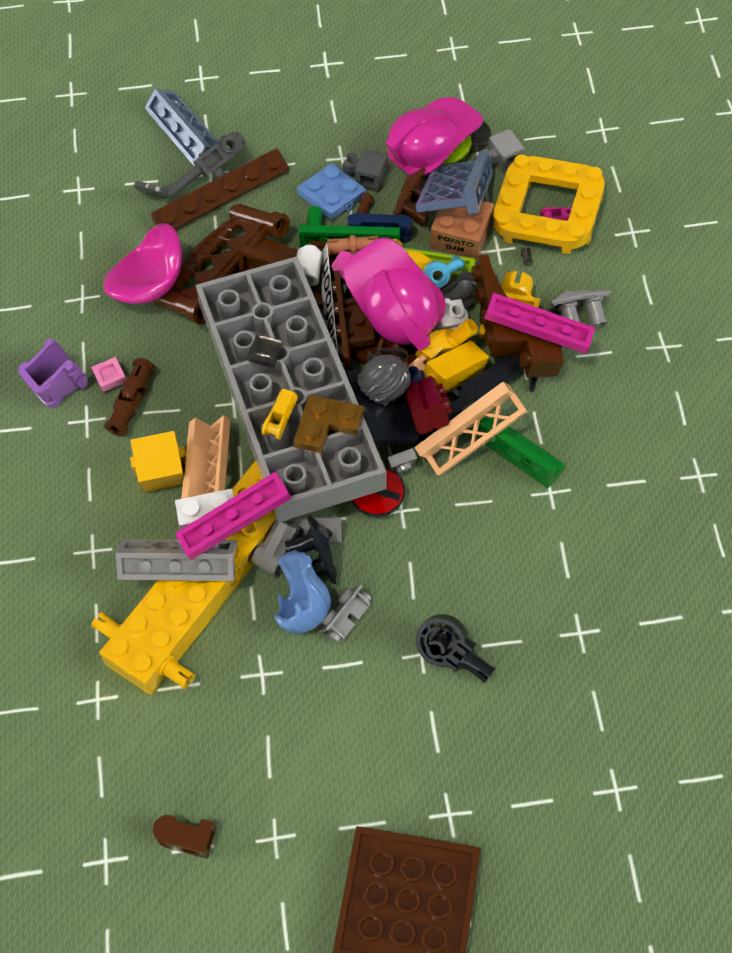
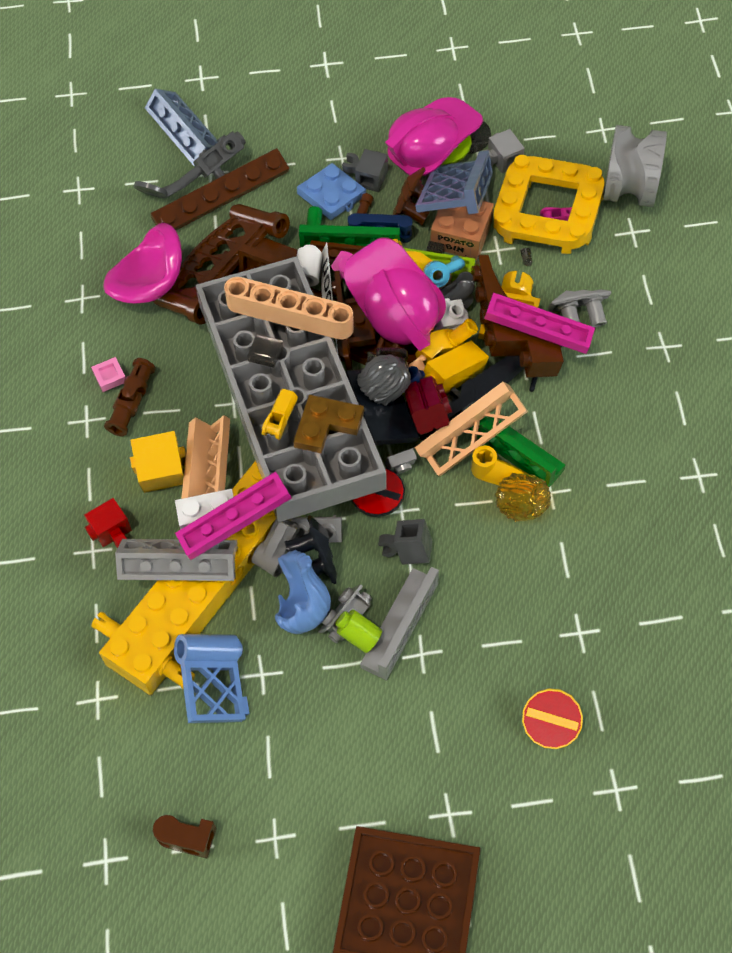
medium lavender piece [18,338,89,408] -> none
nougat pin [327,235,378,255] -> none
black pin [416,614,495,683] -> none
none -> red brick [84,498,132,548]
none -> medium blue piece [174,634,249,723]
none -> light nougat beam [224,277,354,340]
none -> lime brick [335,609,382,653]
none -> light grey fence [360,567,439,681]
none -> dark grey brick [378,519,433,565]
none -> clear smoke piece [427,241,444,254]
none -> yellow piece [471,445,547,494]
none -> clear yellow hair [495,473,551,521]
none -> piece [522,688,583,749]
none -> light grey piece [603,125,667,207]

